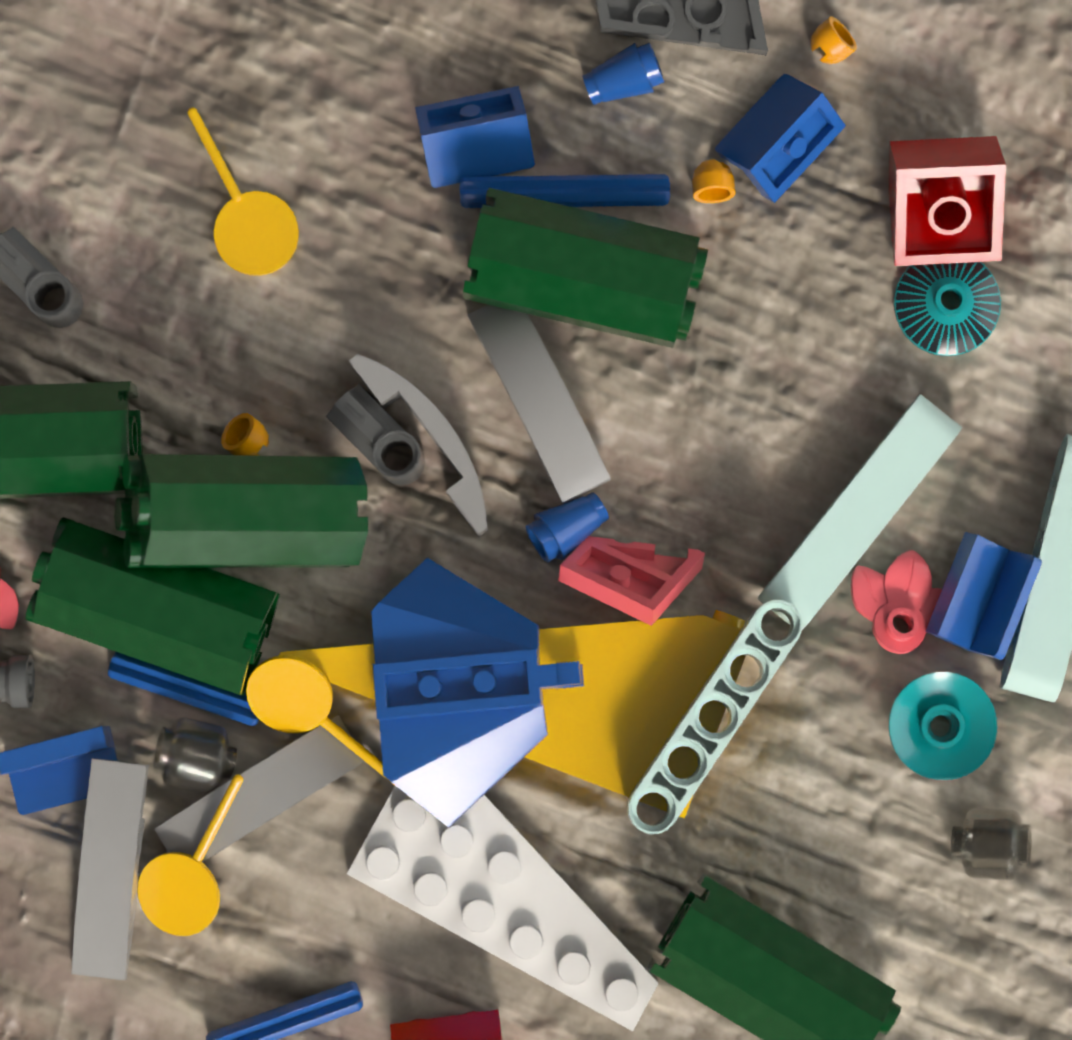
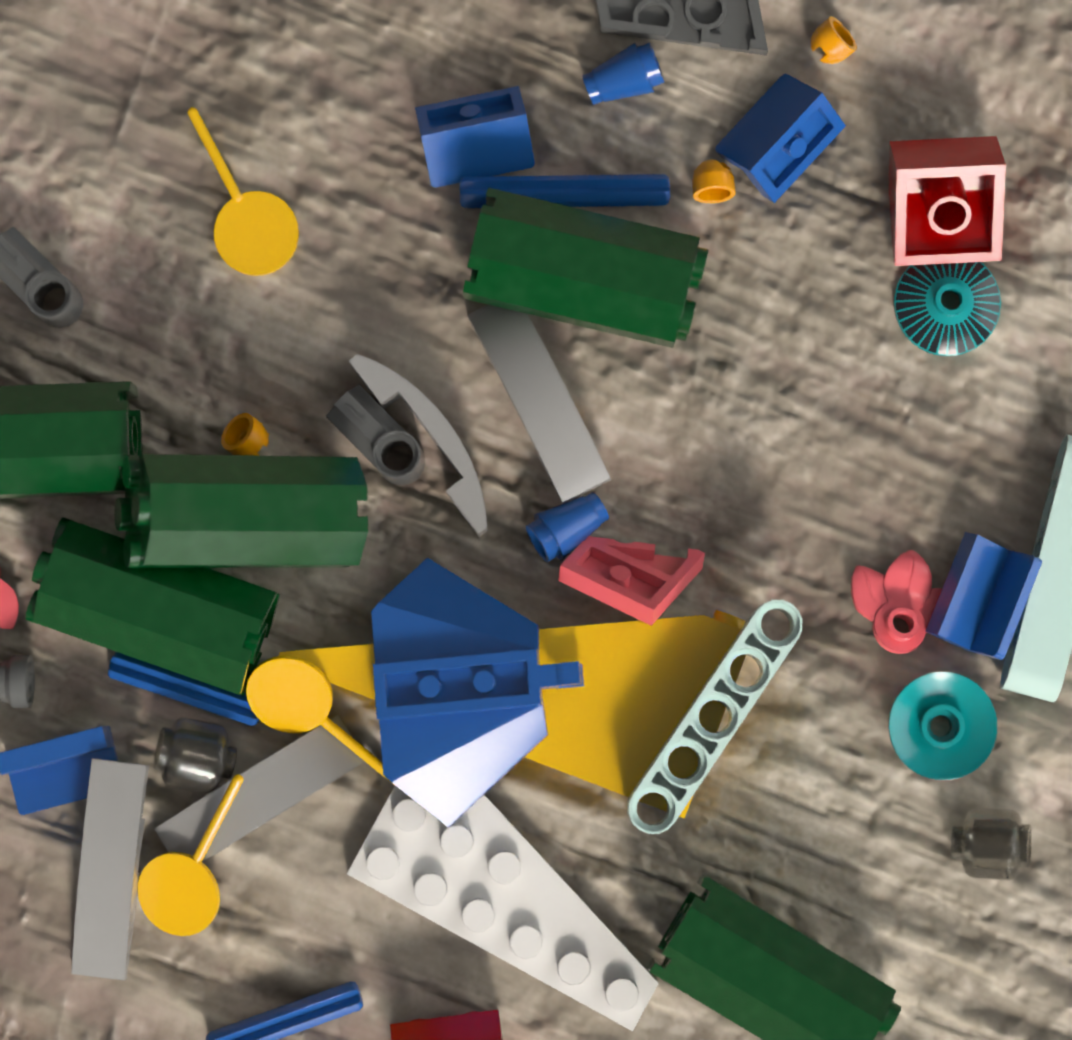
light aqua beam [757,394,963,630] -> none

